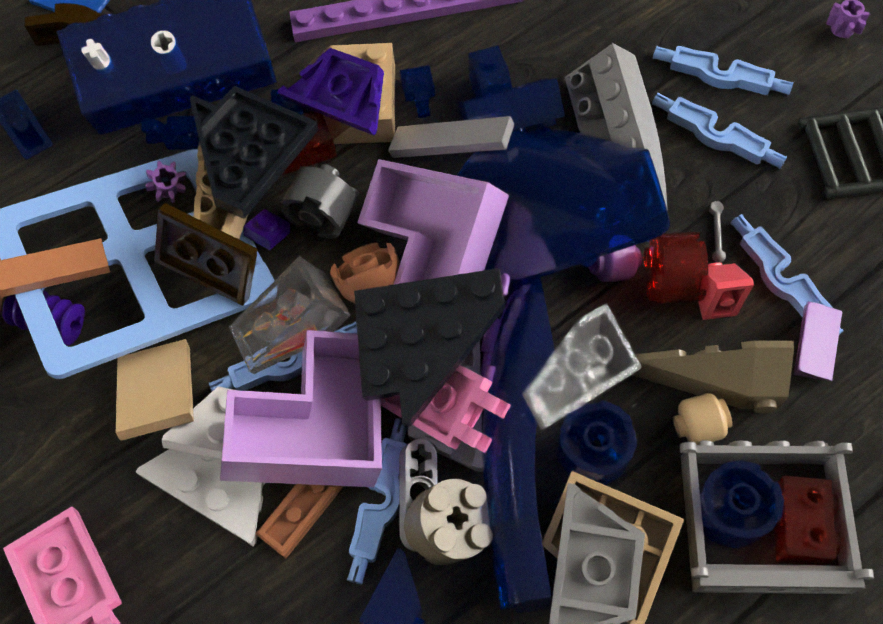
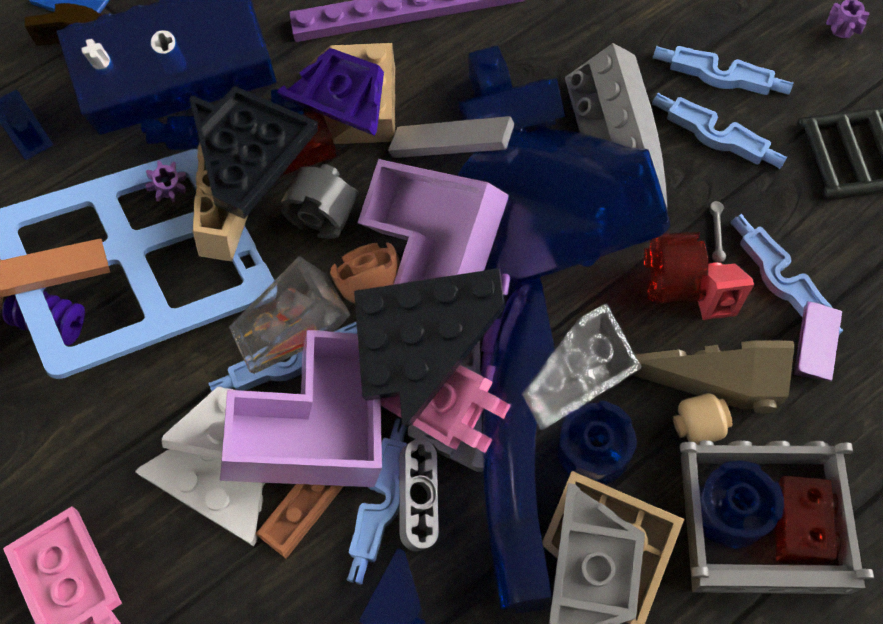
tan tile [116,339,194,441] -> none
dark brown tile [154,203,258,306] -> none
dark purple plate [243,209,291,250] -> none
clear blue plate [399,65,435,118] -> none
brick [404,479,494,565] -> none
medium lavender head [588,237,642,282] -> none

